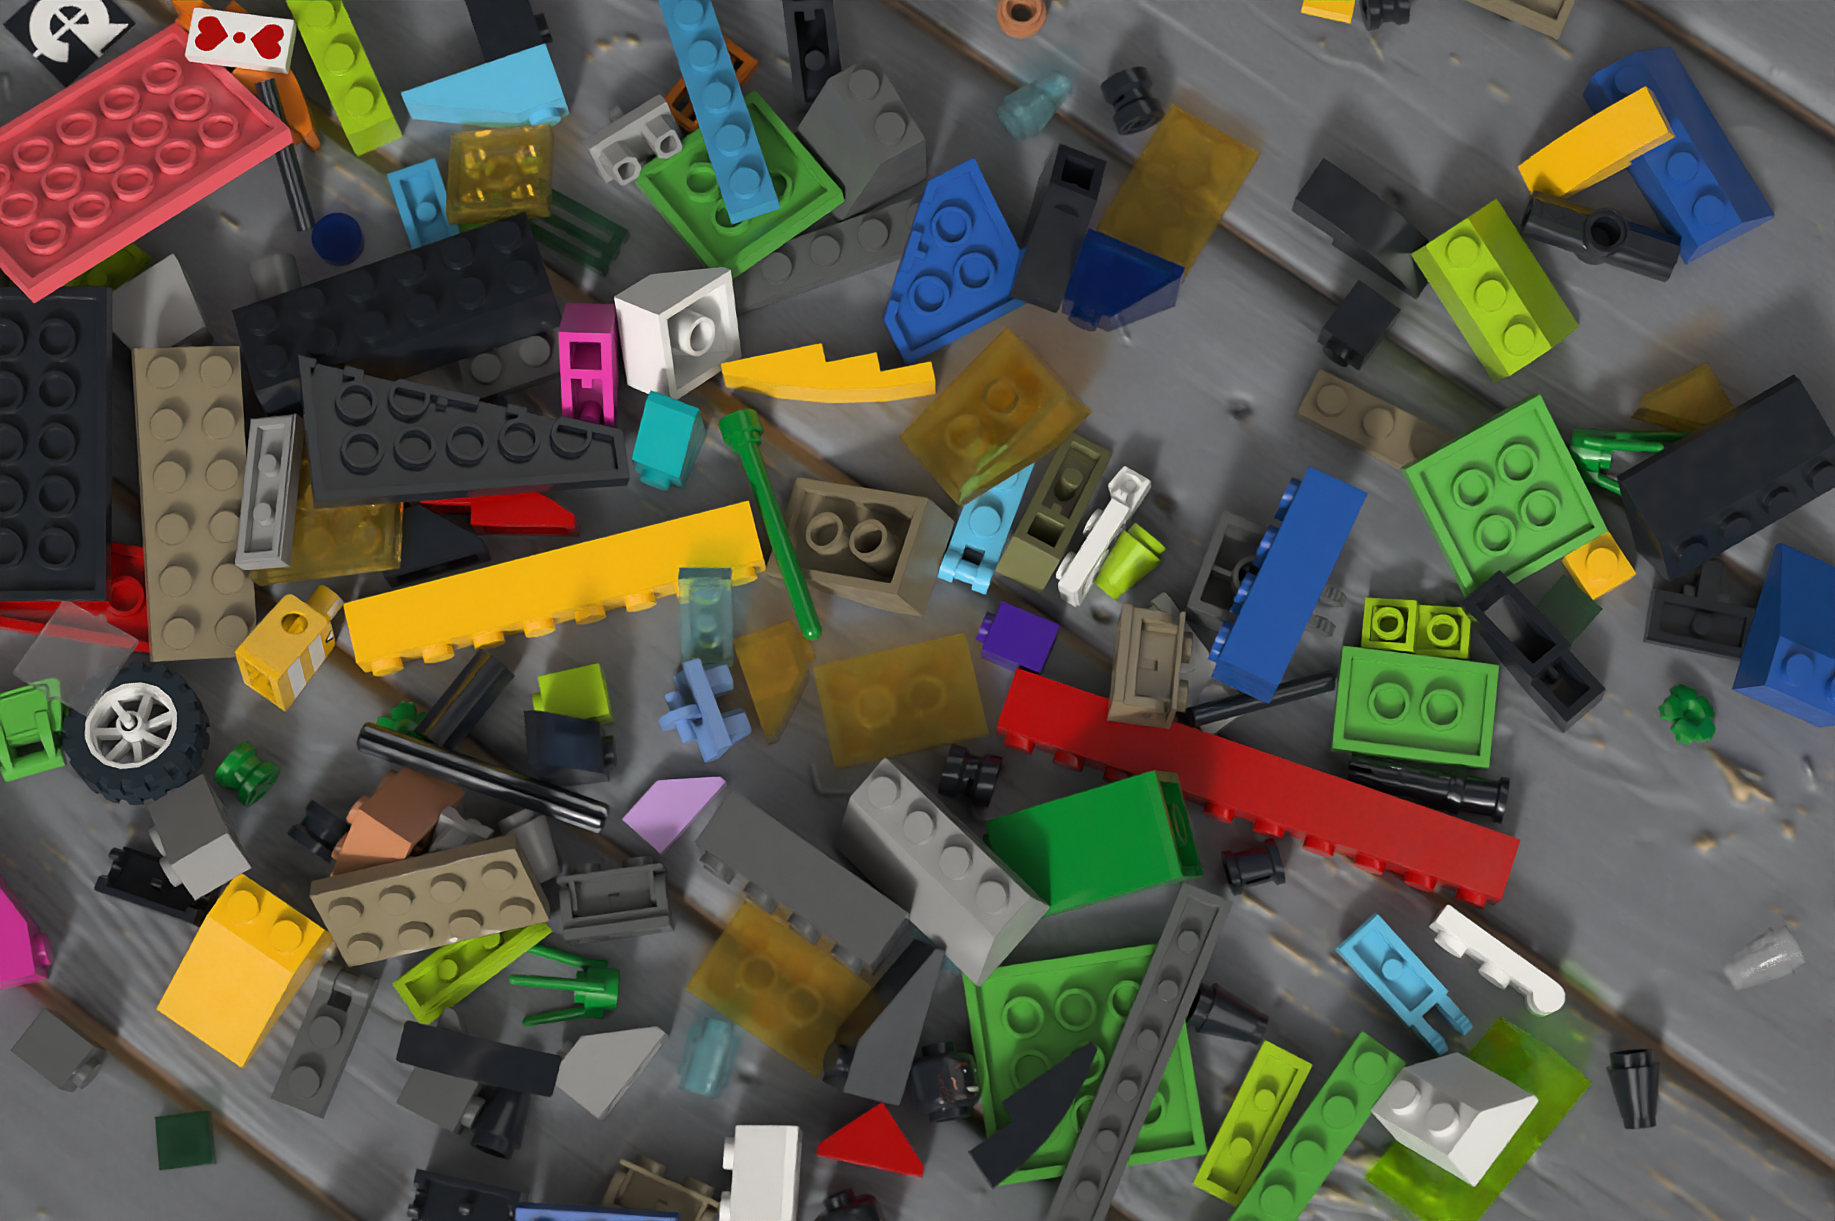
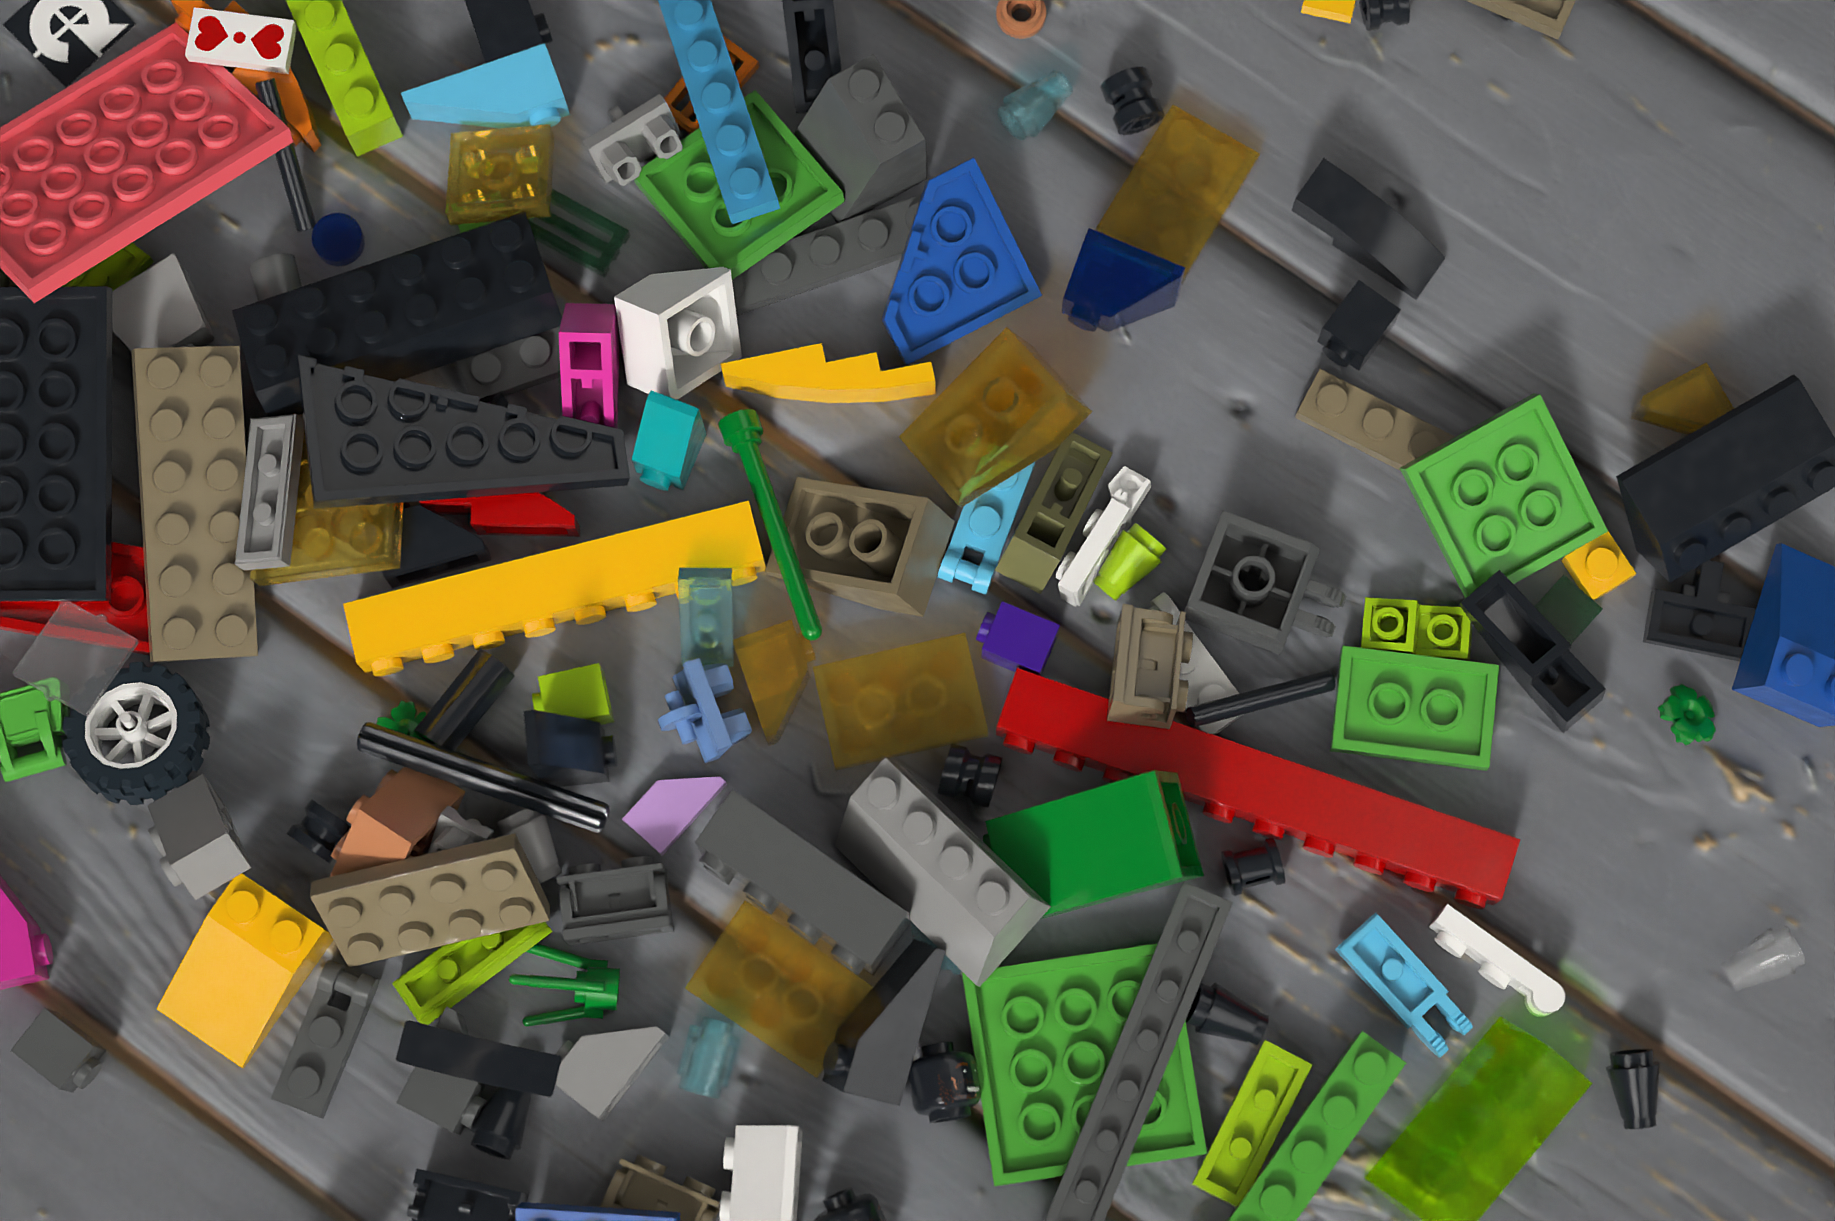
black hinge [93,846,222,928] -> none
clear green tile [155,1110,216,1171] -> none
green wheel [214,741,281,808] -> none
yellow torso [235,584,344,712] -> none
dark azure plate [387,158,460,249] -> none
red slope [816,1102,924,1179] -> none
black slope [968,1042,1097,1190] -> none
black slope [1009,143,1107,313] -> none
blue brick [1208,466,1368,704] -> none
black pin [1347,754,1510,824] -> none
white slope [1371,1052,1539,1187] -> none
lime slope [1411,198,1579,382] -> none
yellow slope [1518,86,1676,200] -> none
black piece [1520,191,1681,282] -> none
green plant [1569,427,1692,495] -> none
blue slope [1582,46,1775,264] -> none

